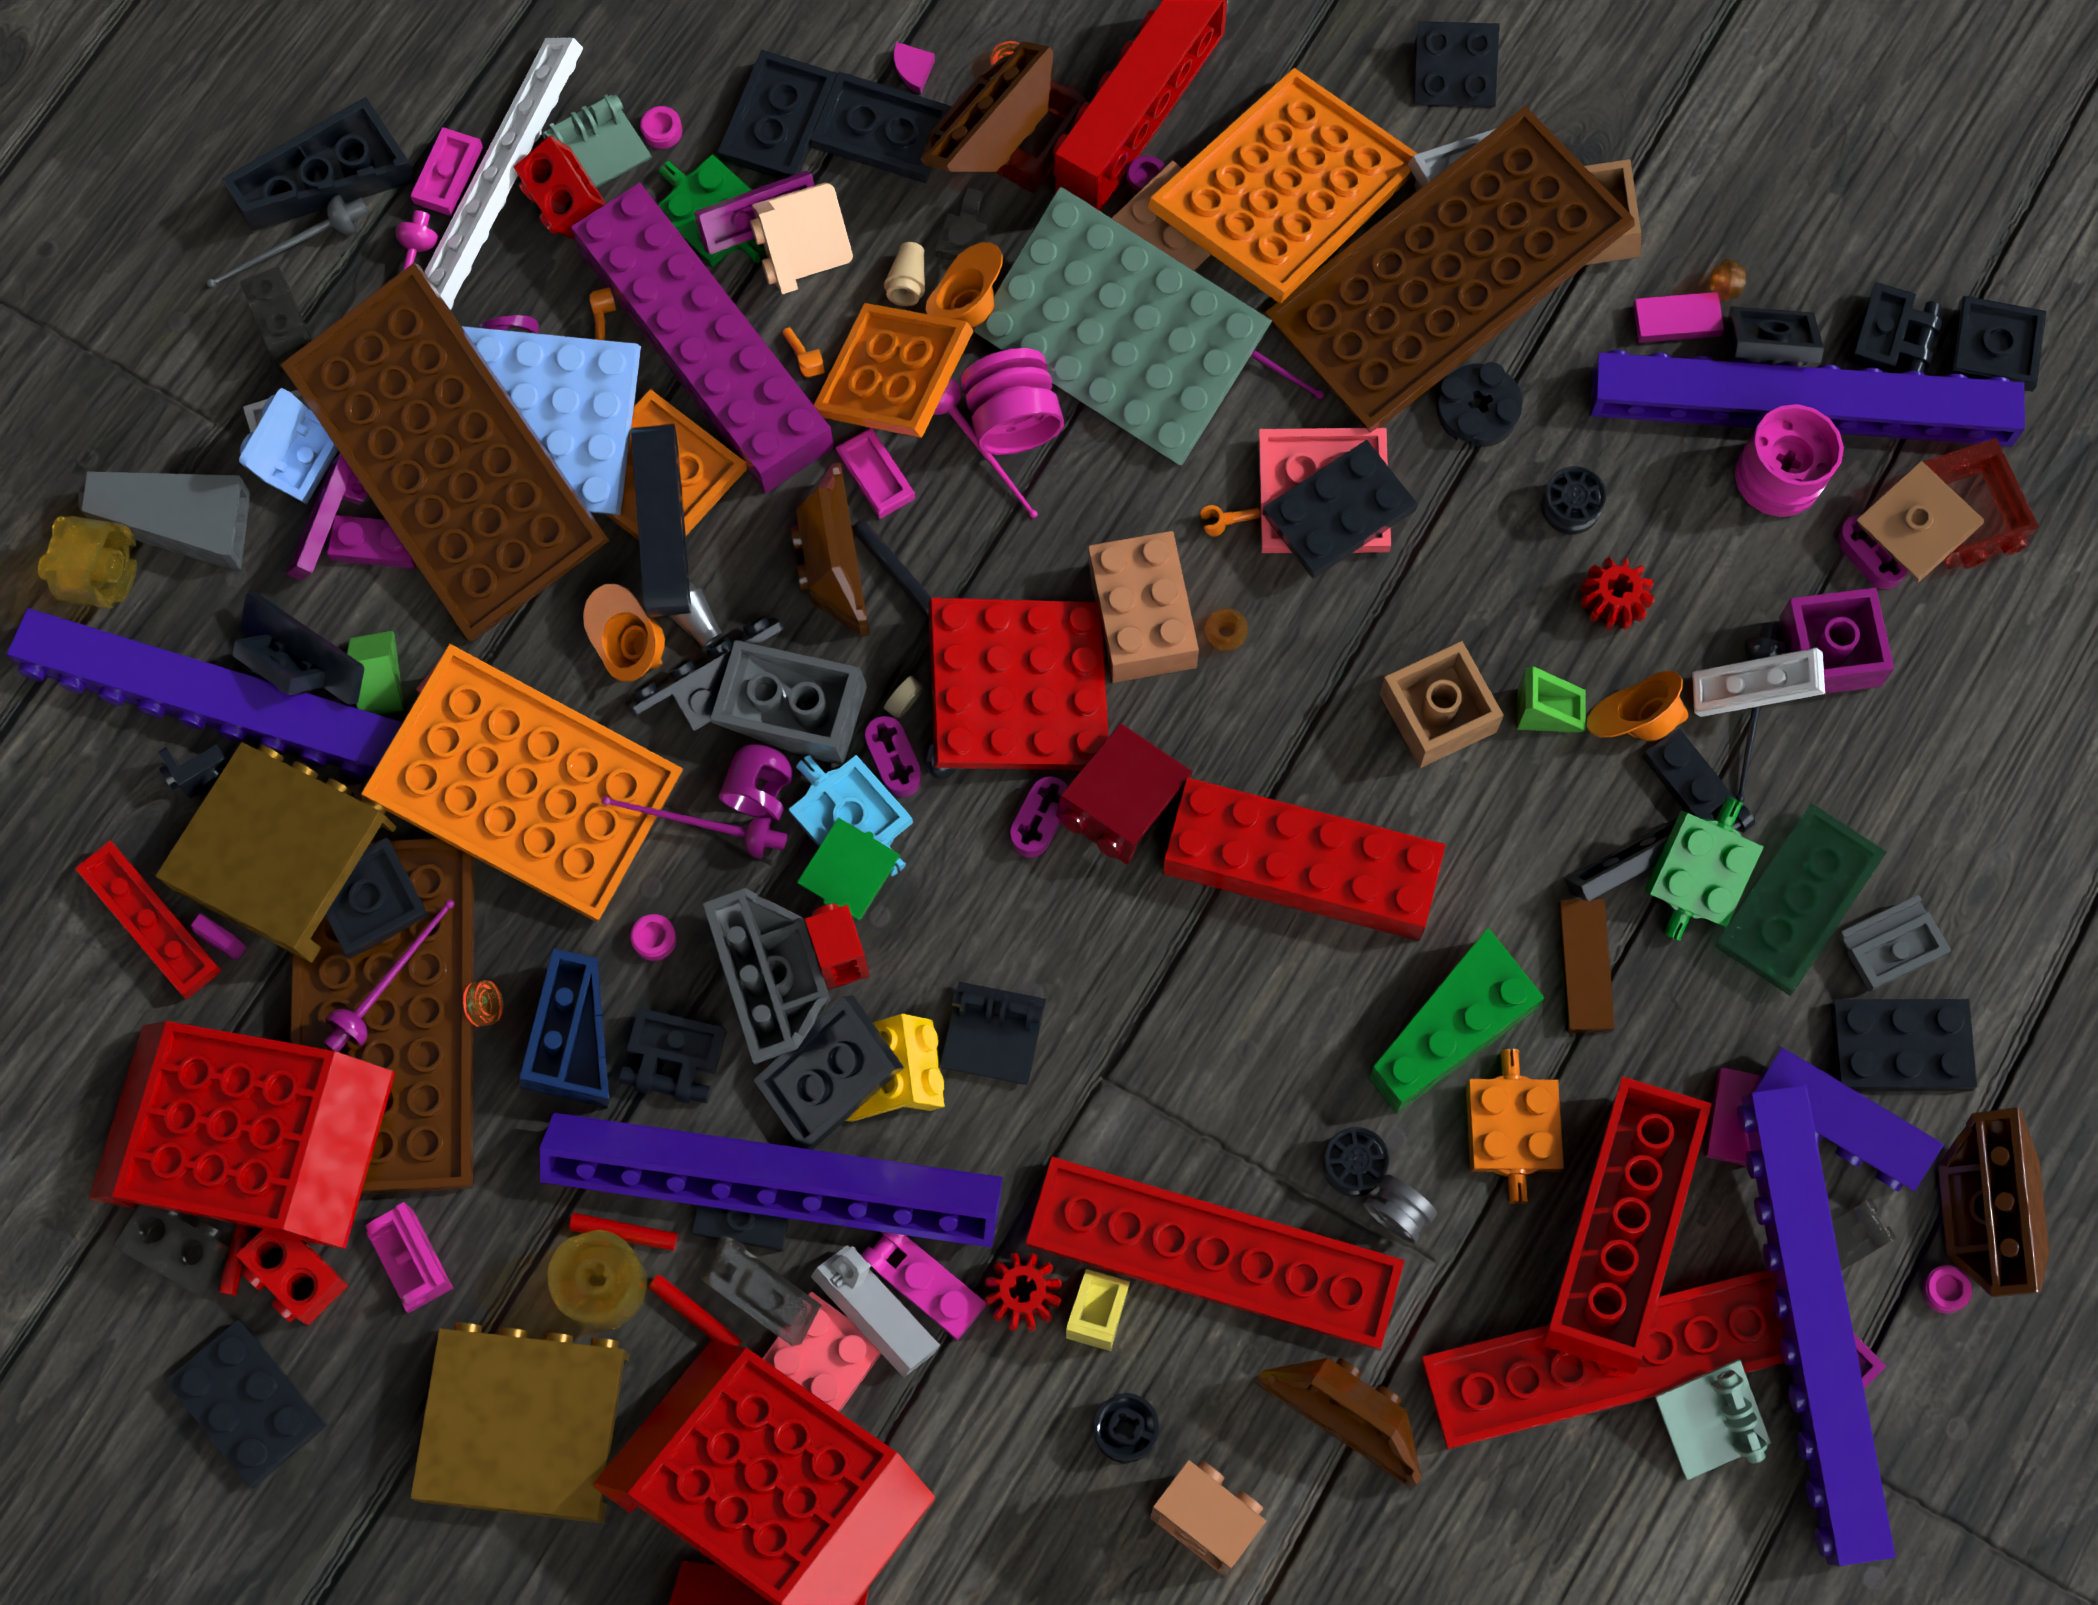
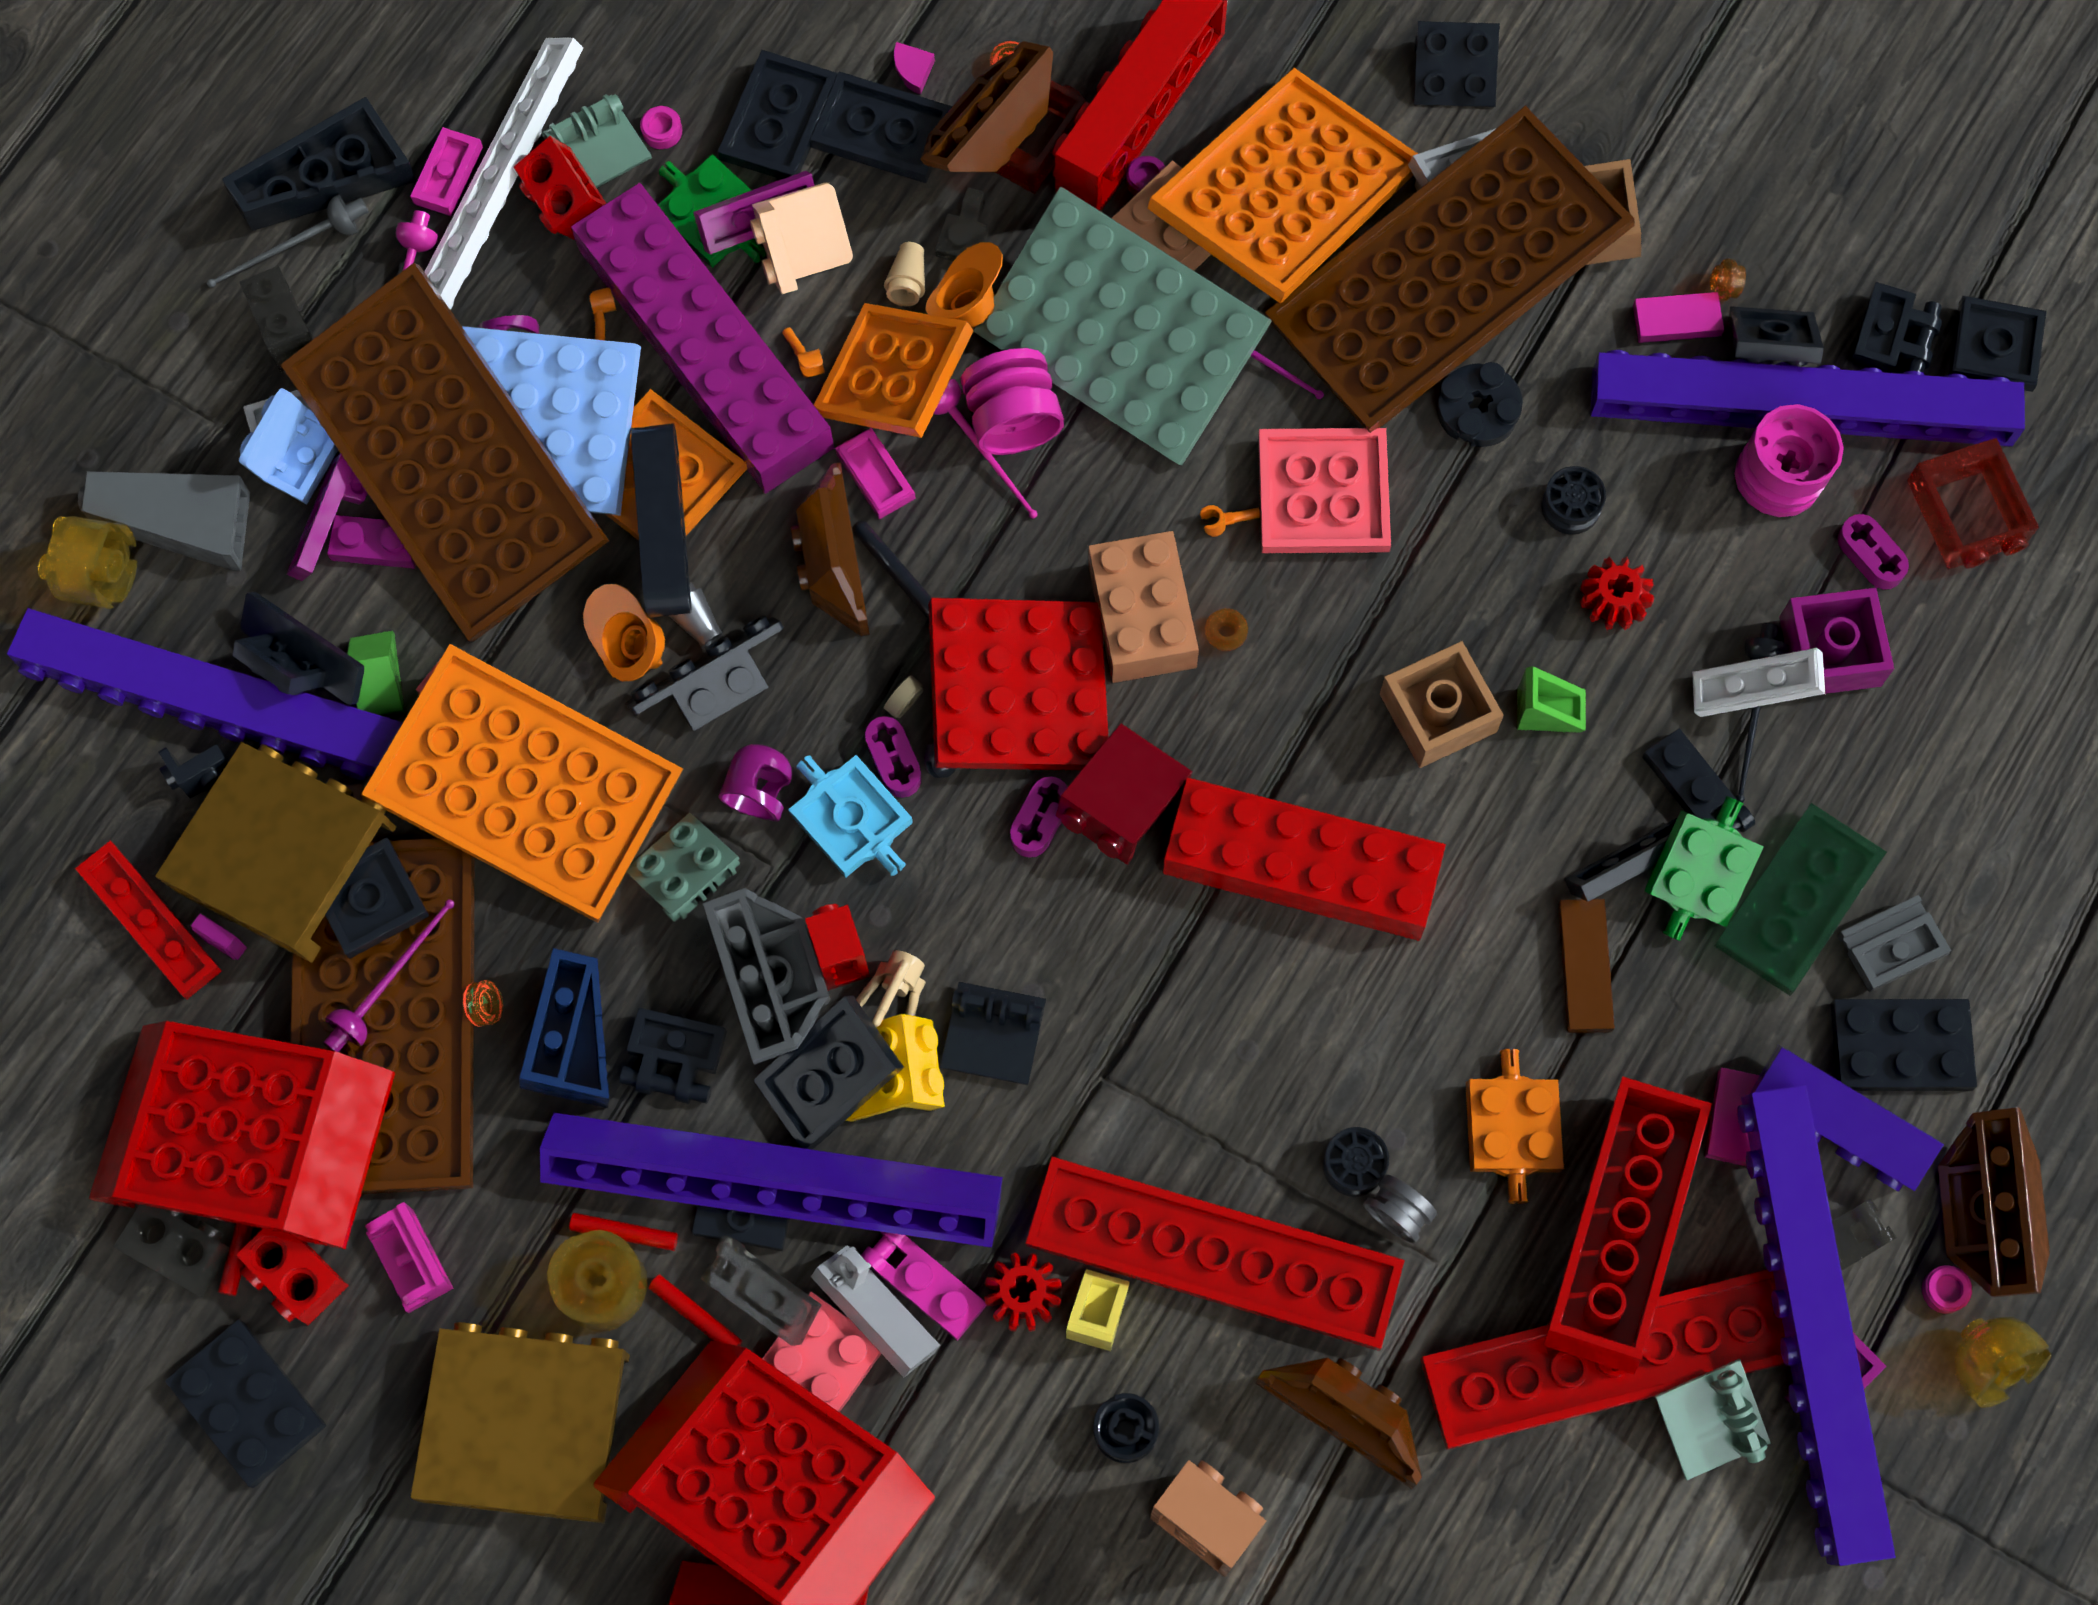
magenta sword [601,796,788,859] -> none
dark pink tile [630,914,677,961] -> none
dark grey slope [710,640,867,765] -> none
green piece [797,817,901,921] -> none
black plate [1262,440,1418,579] -> none
green wedge [1369,927,1545,1114] -> none
orange piece [1586,670,1688,741] -> none
medium nougat plate [1857,461,1984,583] -> none
none -> sand green hinge [626,813,740,922]
none -> tan plant [856,950,926,1027]
none -> clear yellow cylinder [1954,1317,2052,1408]

